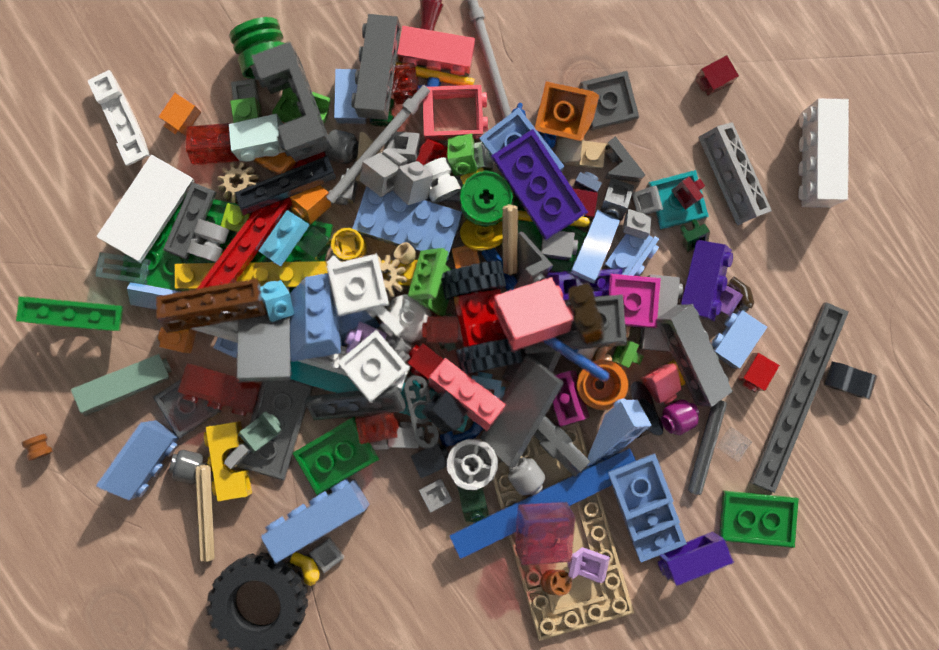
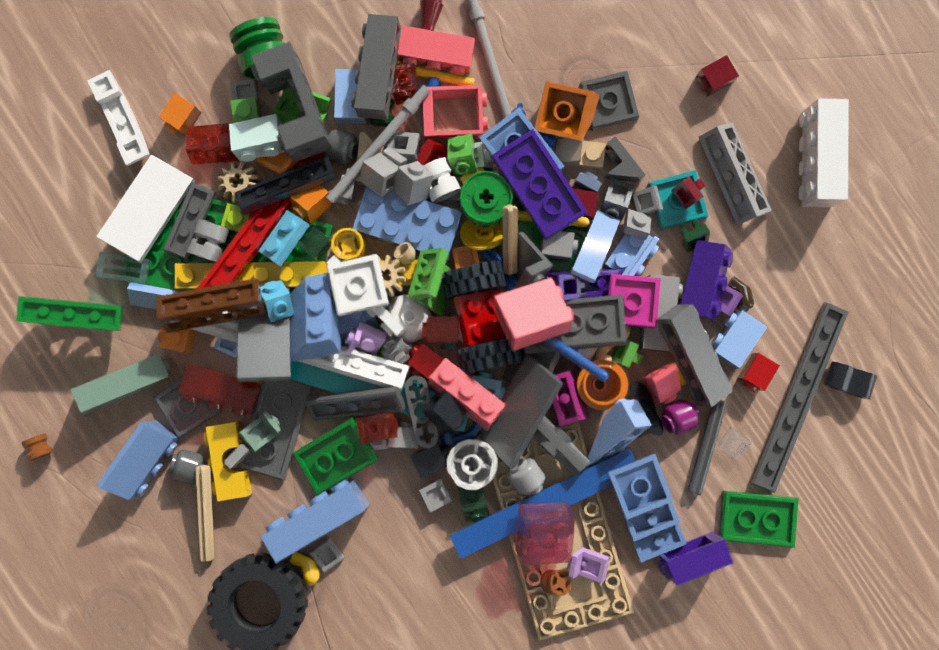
white tile [337,330,409,402] -> none
dark brown brick [568,283,605,345] -> none

